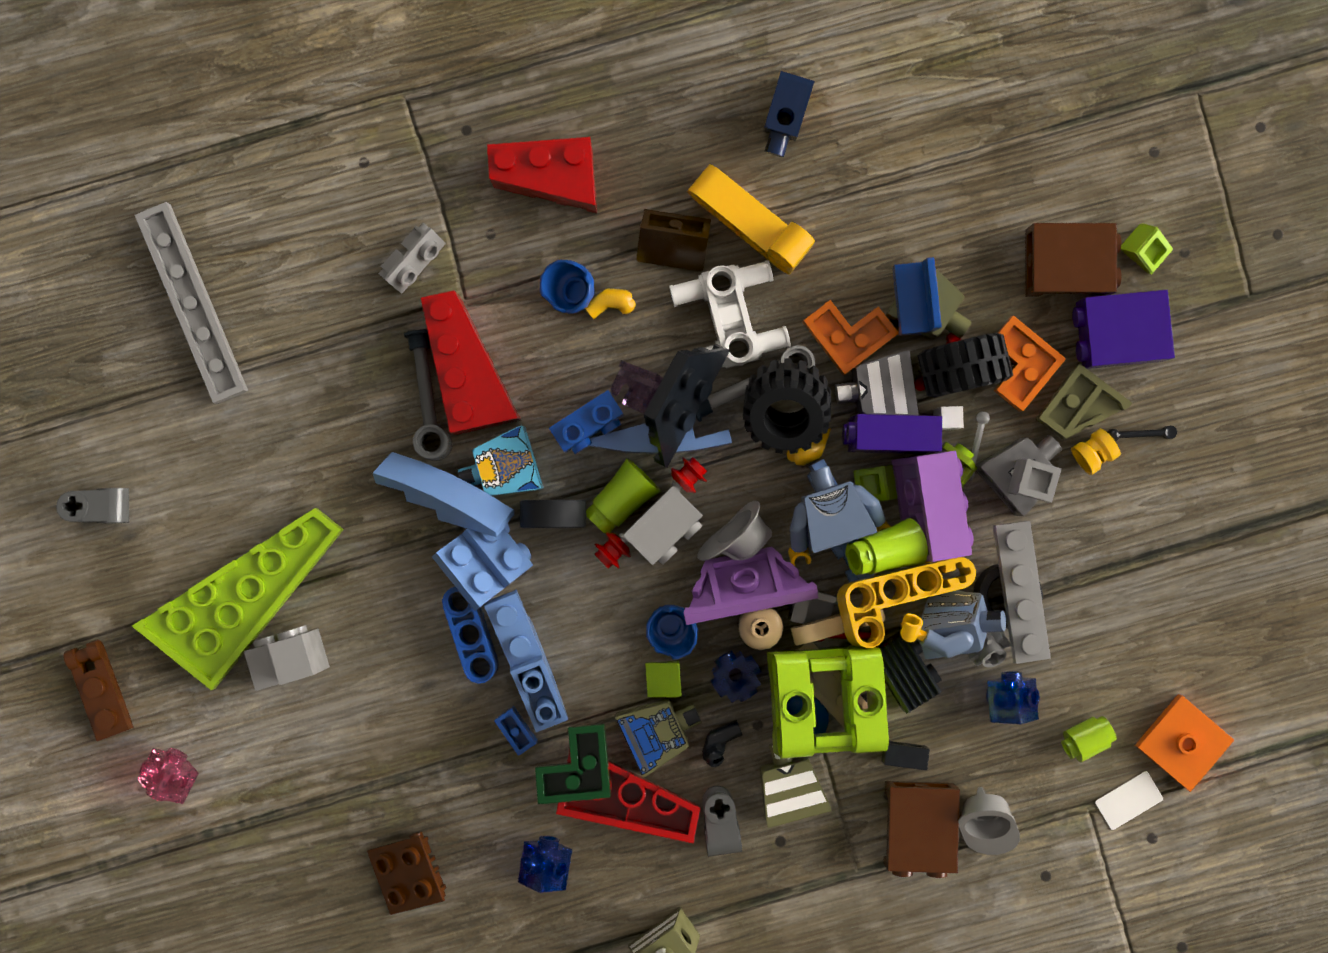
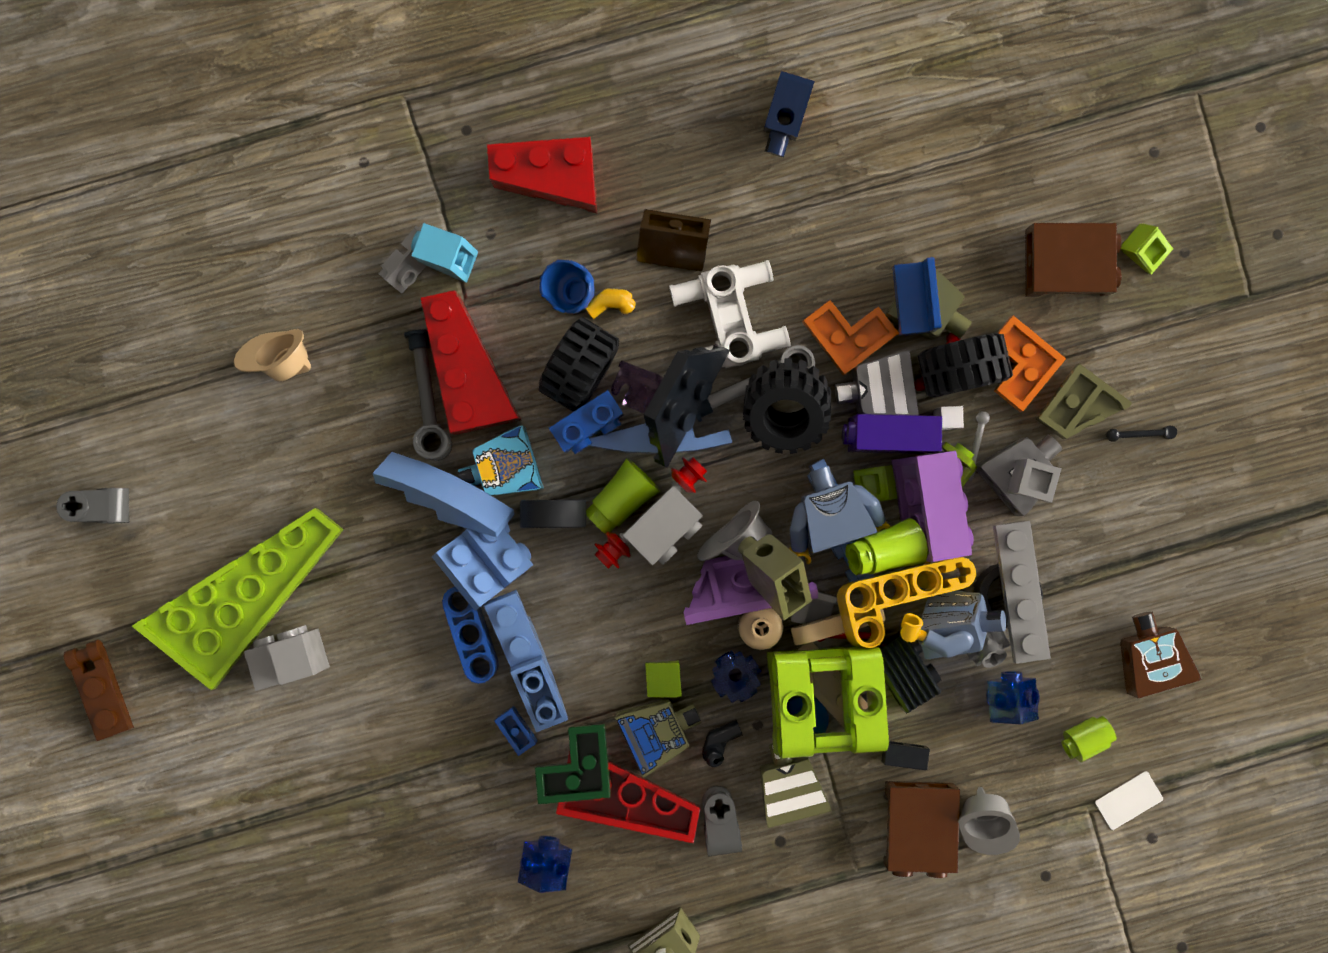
light grey plate [135,202,248,404] -> none
clear pink brick [137,748,199,804] -> none
reddish brown hinge [367,831,447,915] -> none
blue hair [646,605,698,660] -> none
yellow beam [687,164,815,275] -> none
yellow arm [786,428,831,466] -> none
yellow wheel [1071,428,1121,475] -> none
dark purple brick [1072,290,1175,369] -> none
orange plate [1134,694,1234,792] -> none
none -> tan piece [234,329,311,382]
none -> medium azure slope [411,223,478,283]
none -> black tyre [539,317,619,412]
none -> olive torso [738,534,812,621]
none -> reddish brown torso [1120,612,1201,698]

